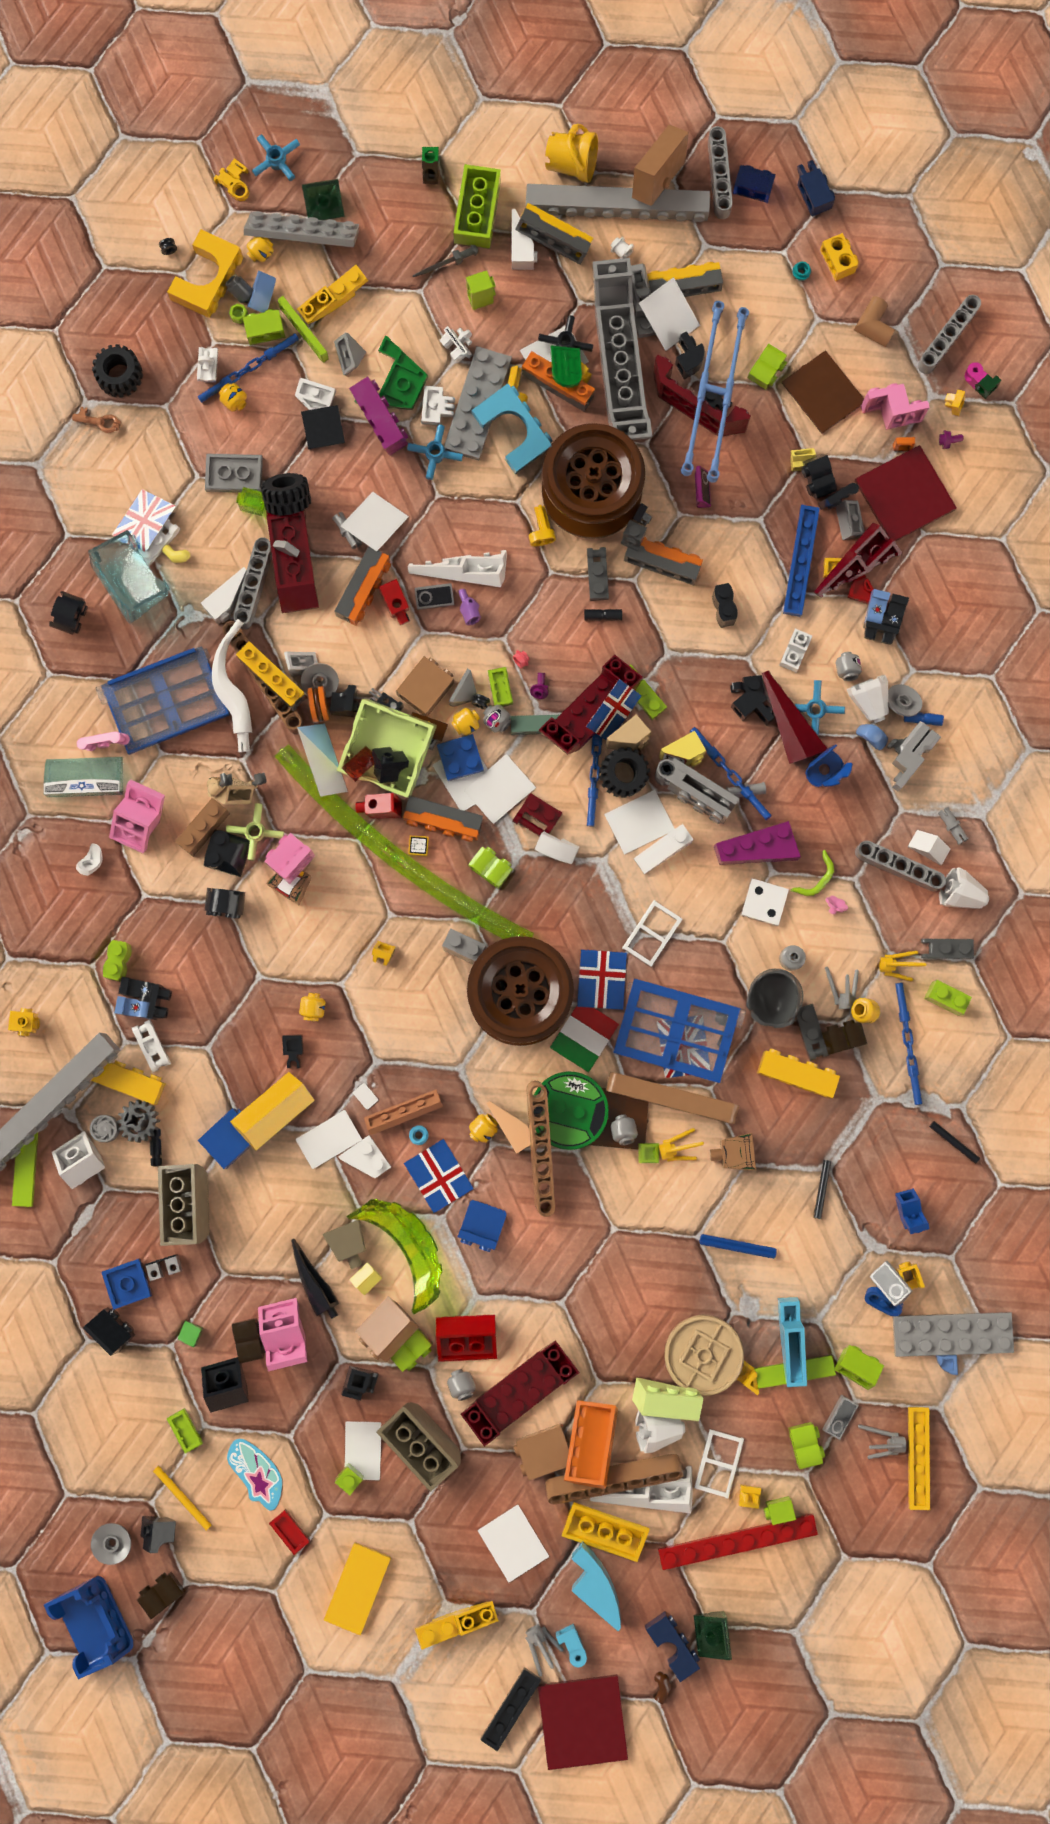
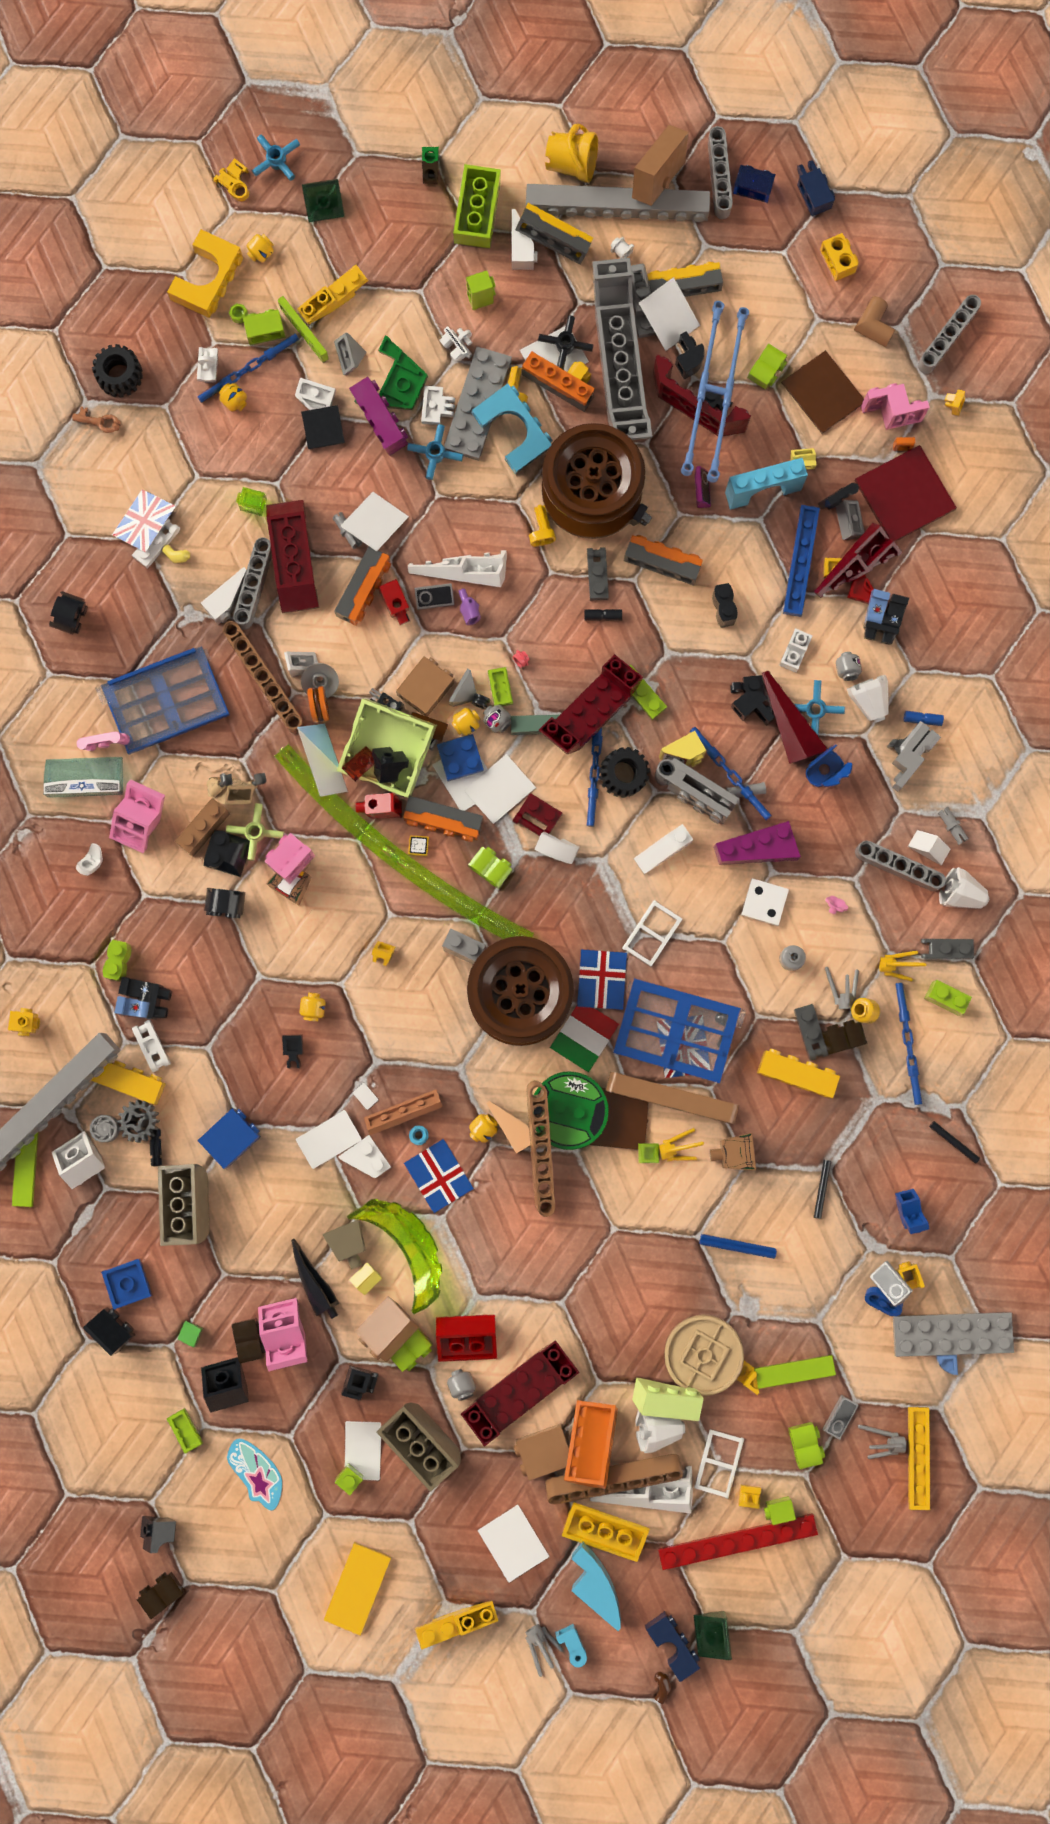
blue windscreen [44,1576,133,1679] -> none
clear light blue windscreen [88,530,170,624] -> none
light grey dish [91,1523,131,1565] -> none
flat silver piece [145,1254,183,1281] -> none
yellow bar [153,1466,212,1530] -> none
black bush [159,238,177,255] -> none
light grey tile [205,454,263,493] -> none
white animal [212,619,252,752] -> none
dark grey brick [226,274,253,303] -> none
yellow slope [230,1072,315,1151] -> none
yellow piece [236,641,306,711] -> none
light grey plate [244,211,359,247] -> none
medium blue slope [247,270,276,313] -> none
black tyre [261,473,311,515] -> none
red tile [269,1509,310,1555] -> none
light grey tile [273,540,300,557] -> none
black brick [330,685,359,717] -> none
dark grey sword [413,245,478,277] -> none
blue bracket [458,1200,507,1252] -> none
black plate [480,1667,541,1751] -> none
magenta plate [530,673,549,699] -> none
dark red tile [538,1674,628,1770] -> none
green window [550,346,582,388] -> none
sticker [586,679,641,740] -> none
white sticker [604,790,675,855] -> none
tan slope [605,714,651,751] -> none
light grey head [610,1115,638,1145] -> none
dark grey brick [621,520,647,551] -> none
dark grey piece [746,968,804,1028] -> none
medium azure slope [778,1297,807,1387] -> none
lime animal [791,850,834,896] -> none
teal plate [792,261,811,280] -> none
black brick [801,454,837,499] -> none
lime brick [834,1345,884,1390] -> none
medium blue hair [856,724,888,750] -> none
light grey dish [888,684,922,717] -> none
magenta plate [939,430,964,449] -> none
leg [964,362,1002,399] -> none
none -> medium azure arch [725,458,808,510]

